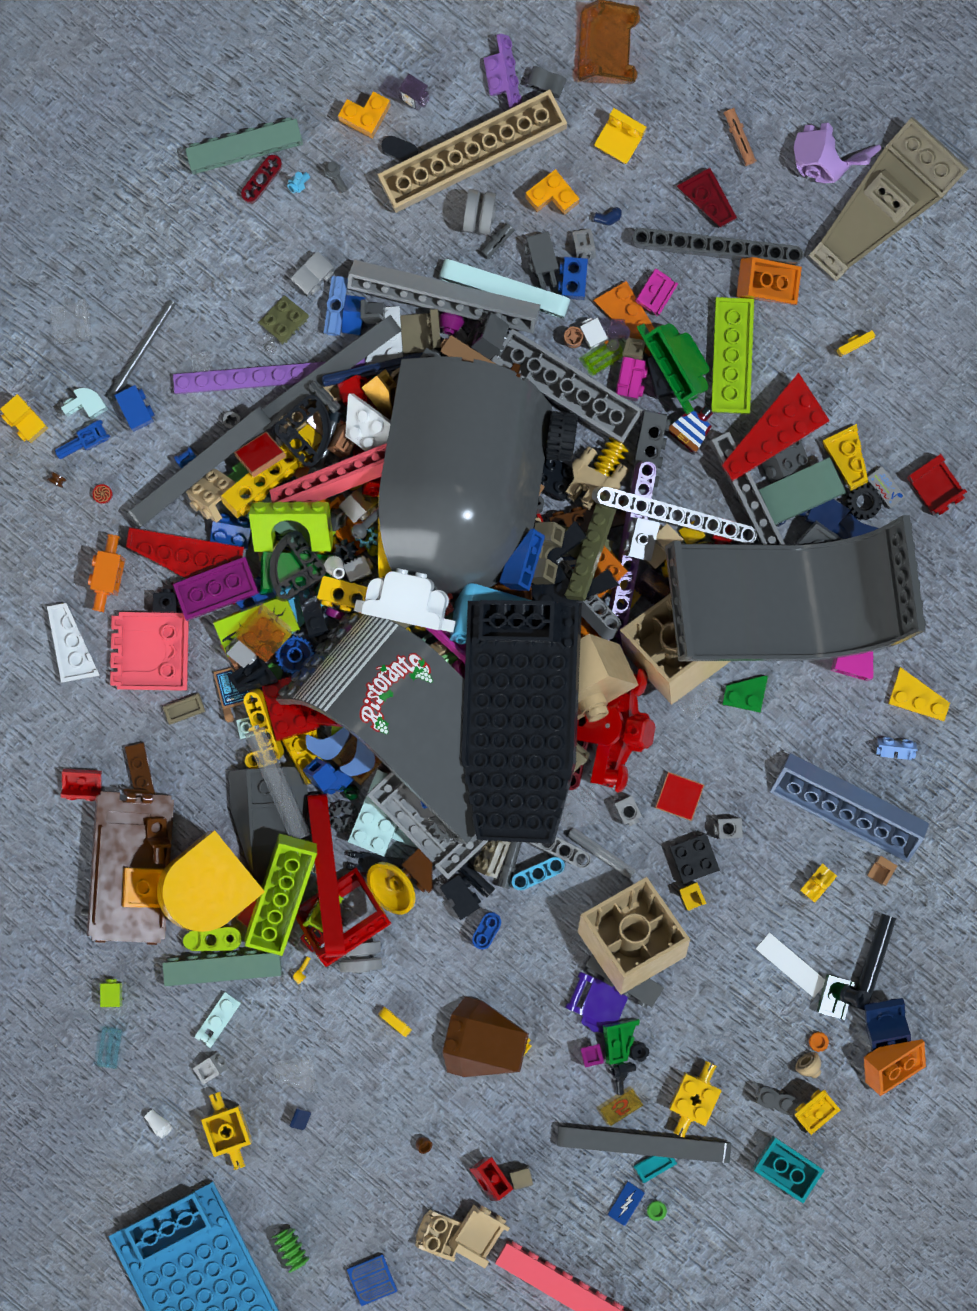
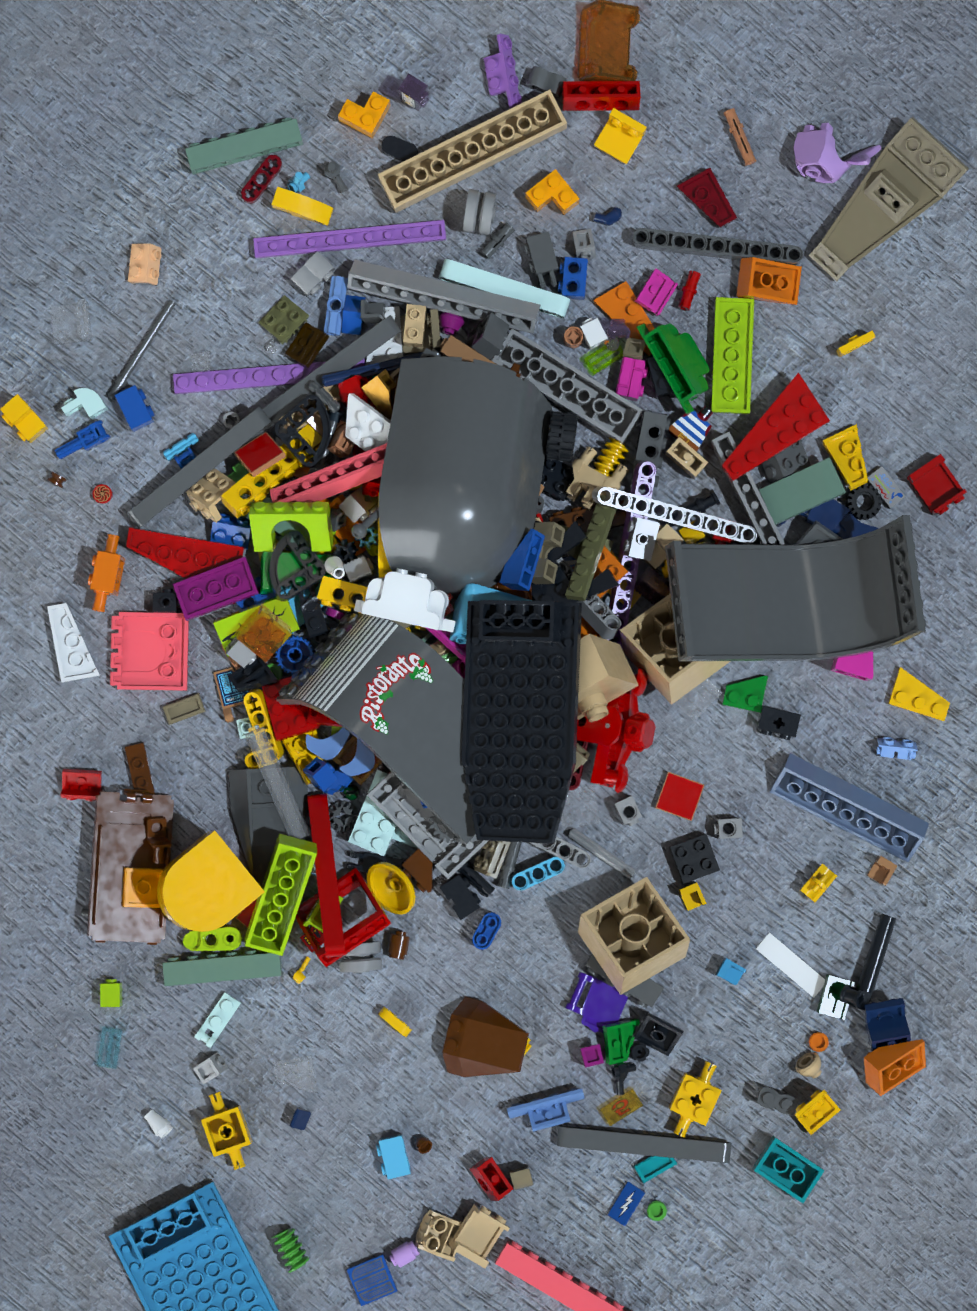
none -> light nougat bracket [128,243,161,285]
none -> medium azure axle [163,433,199,461]
none -> medium lavender plate [253,220,446,259]
none -> yellow slope [272,187,334,226]
none -> dark brown plate [285,322,329,368]
none -> medium azure brick [376,1134,411,1179]
none -> reddish brown brick [388,930,410,960]
none -> lavender brick [389,1240,420,1268]
none -> tan brick [403,304,427,348]
none -> medium blue bracket [507,1088,585,1132]
none -> red brick [562,81,641,111]
none -> black slope [634,1011,684,1056]
none -> black pin [664,489,720,527]
none -> tan brick [665,437,708,479]
none -> red pin [678,270,701,311]
none -> dark azure panel [716,958,746,985]
none -> black brick [756,706,801,740]

